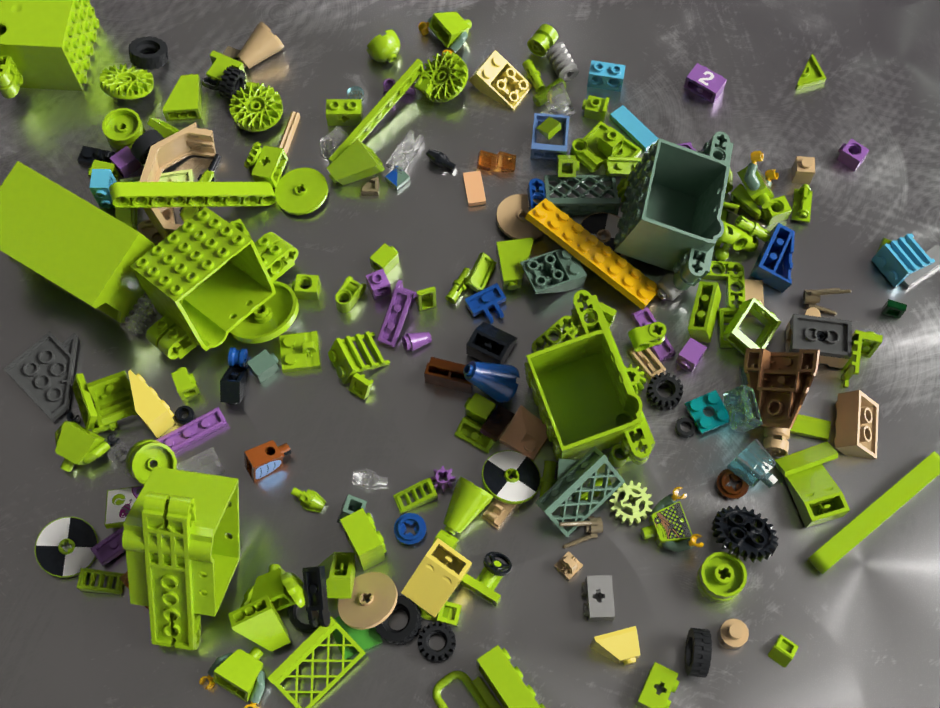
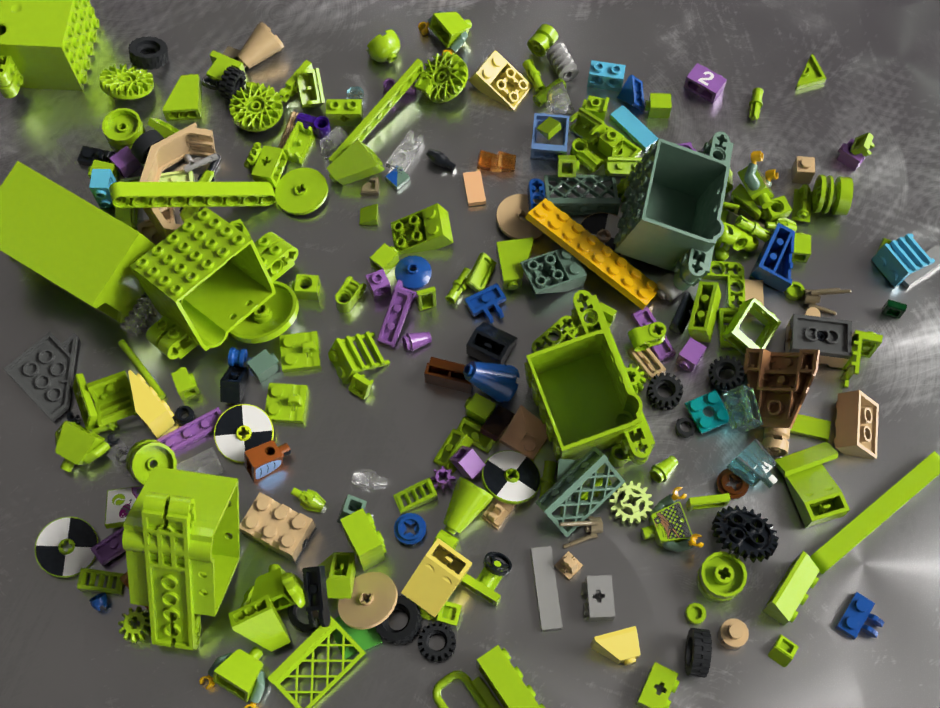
none -> blue hinge [89,593,108,611]
none -> lime bar [118,339,166,400]
none -> lime gear [118,606,151,643]
none -> light grey hose [183,153,219,173]
none -> piece [214,404,274,463]
none -> tan piece [239,492,317,563]
none -> lime hinge [265,383,308,424]
none -> lime plate [278,60,313,103]
none -> lime hinge [283,121,316,165]
none -> dark purple piece [295,112,331,139]
none -> lime hinge [296,68,325,109]
none -> lime slope [359,204,379,226]
none -> lime slope [391,203,454,255]
none -> blue dish [395,256,432,289]
none -> lime slope [433,428,473,473]
none -> medium lavender brick [449,445,485,479]
none -> light grey tile [531,546,563,632]
none -> lime hinge [569,107,606,145]
none -> blue slope [617,75,645,112]
none -> lime brick [645,93,672,118]
none -> lime cone [649,455,678,483]
none -> black slope [669,292,694,335]
none -> lime tile [684,603,706,625]
none -> lime tile [686,493,730,511]
none -> black tyre [708,355,745,393]
none -> lime axle [748,88,764,121]
none -> slope [762,551,820,625]
none -> lime piece [765,218,797,233]
none -> lime tile [784,281,805,301]
none -> lime brick [792,232,811,263]
none -> lime wheel [812,174,853,216]
none -> blue hinge [835,592,885,640]
none -> lime tile [850,132,875,157]

